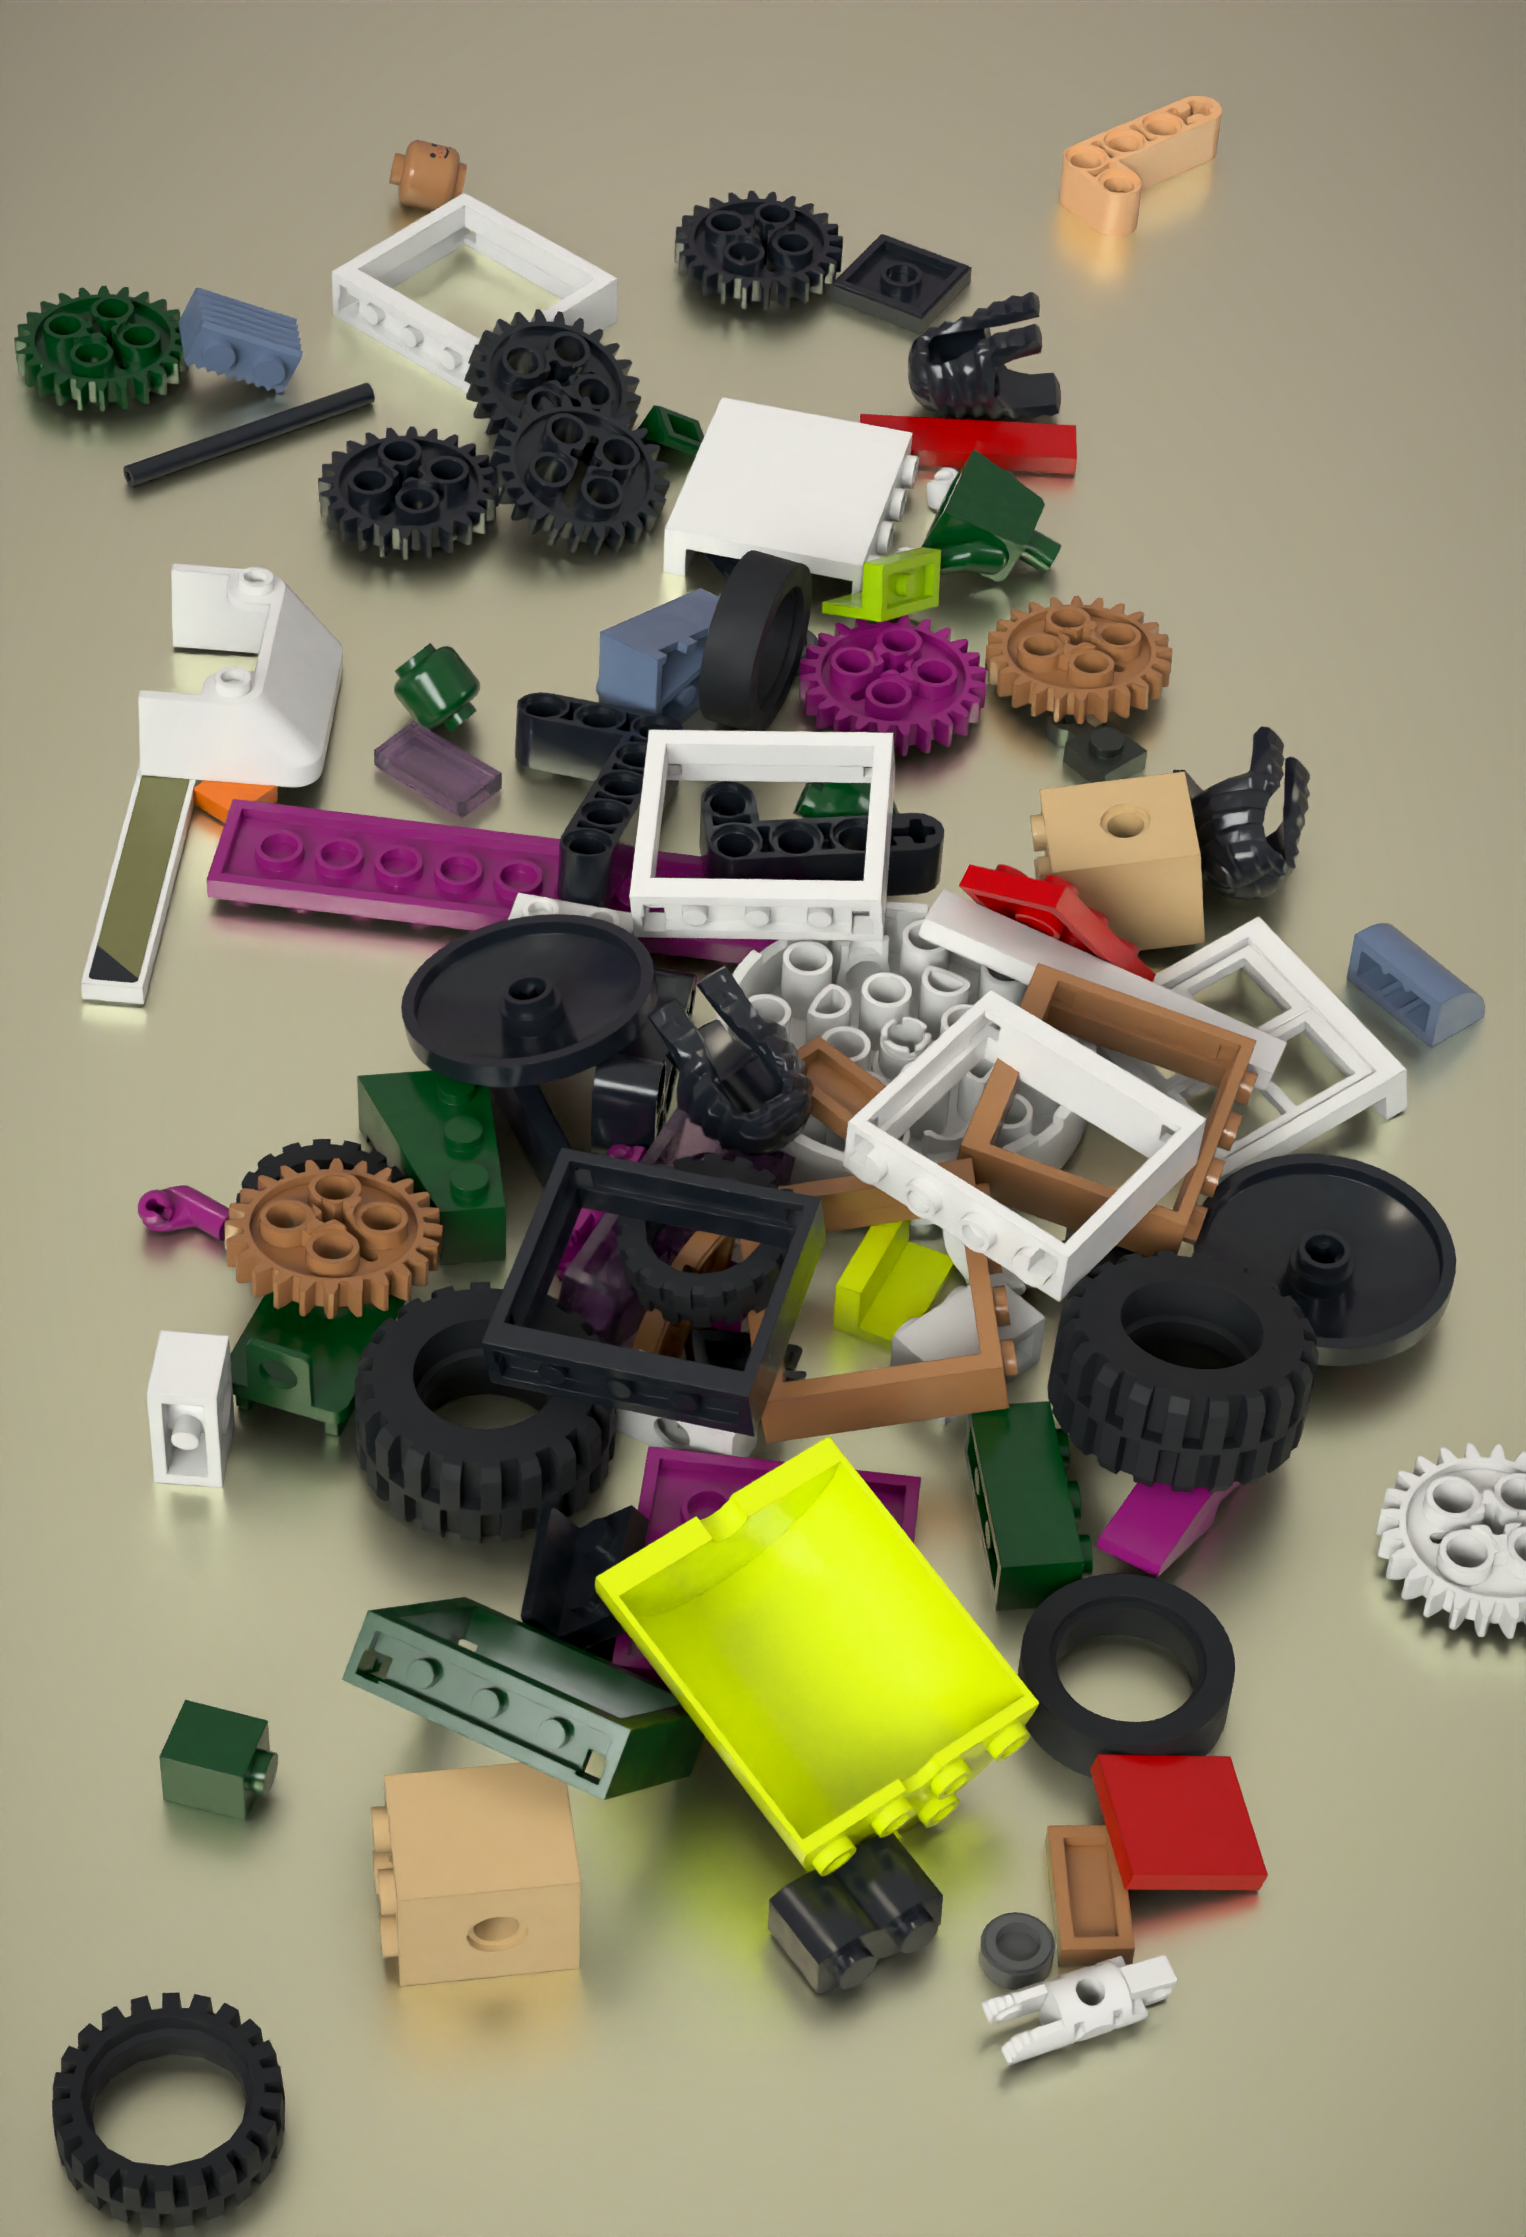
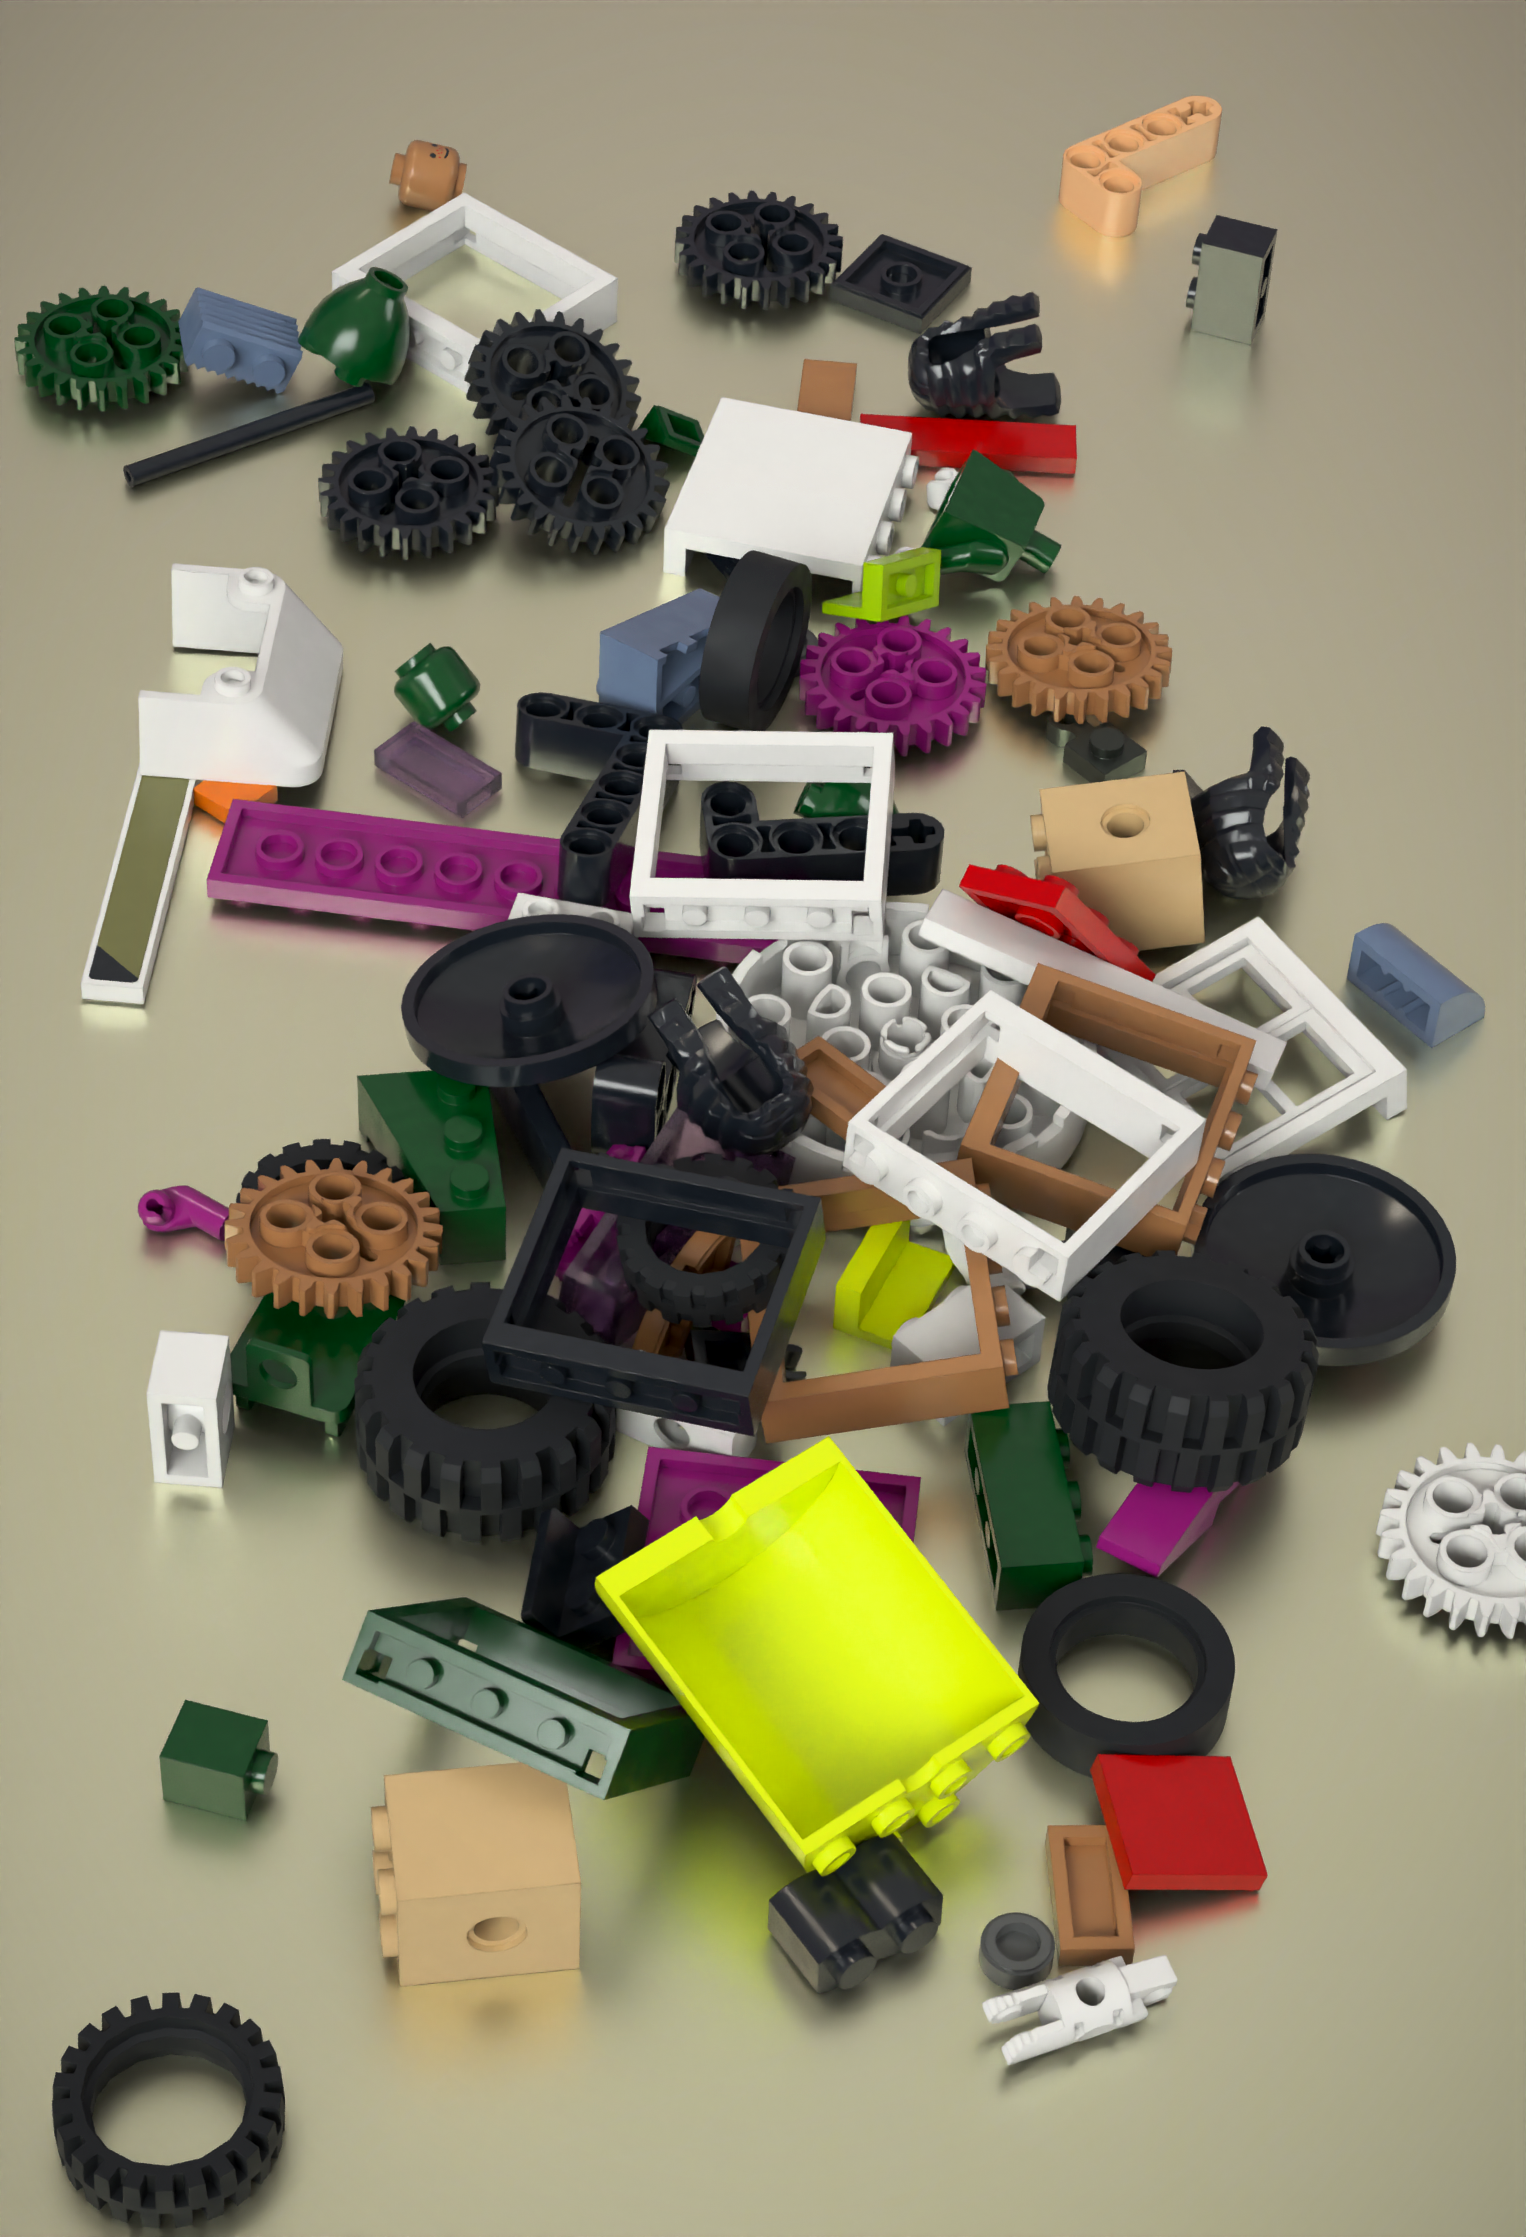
none -> dark green piece [298,267,410,387]
none -> medium nougat tile [797,359,857,421]
none -> brick [1186,215,1278,345]

